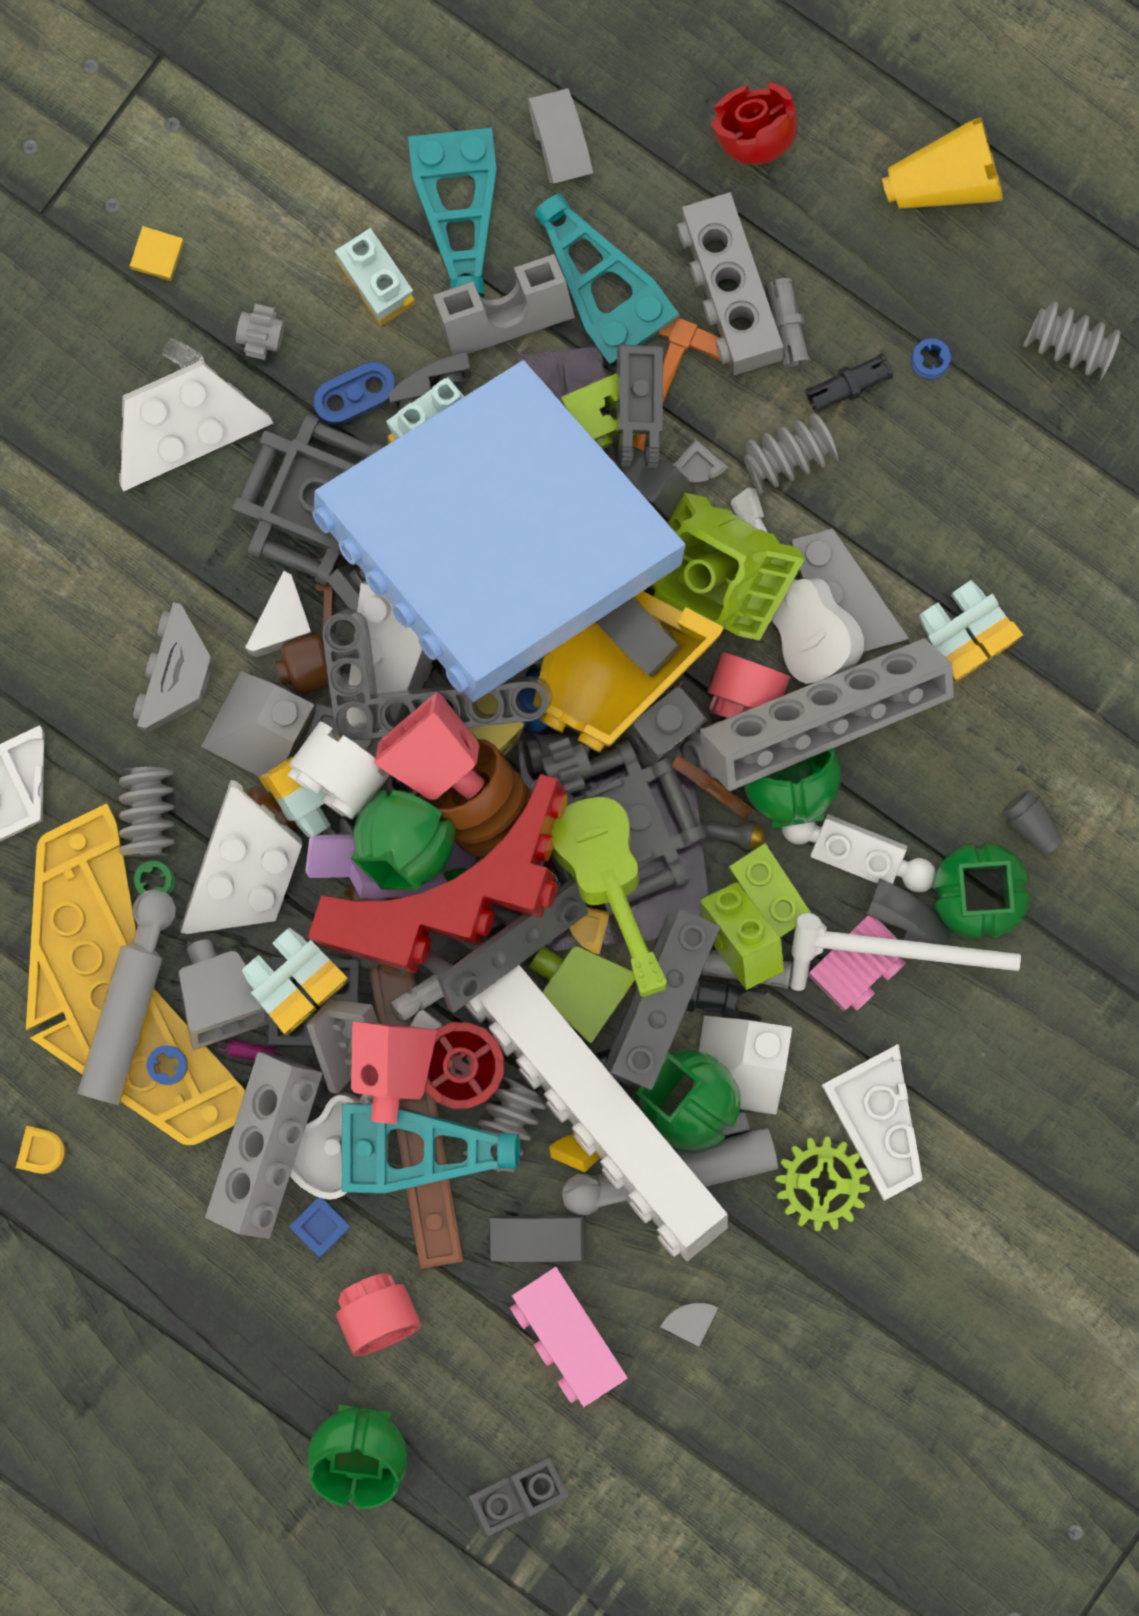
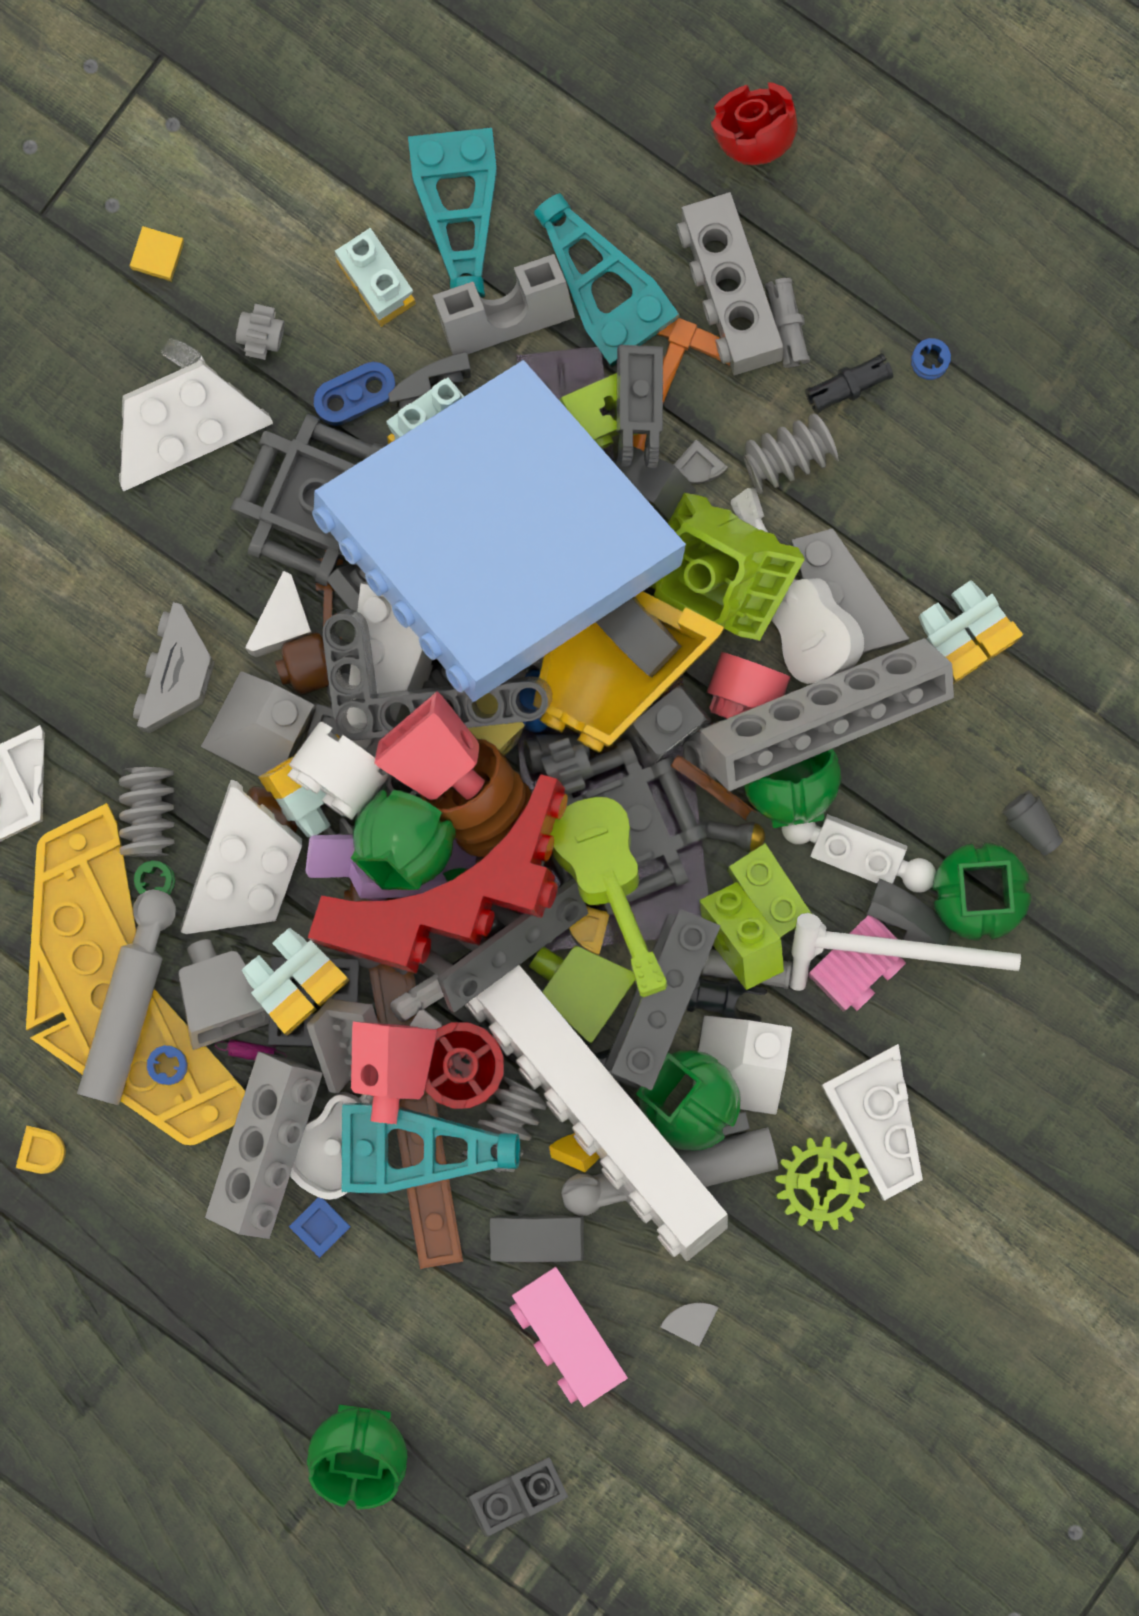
coral piece [336,1273,422,1357] -> none
light grey slope [527,88,593,184] -> none
yellow cone [882,117,1004,209] -> none
light grey piece [1023,300,1121,382] -> none

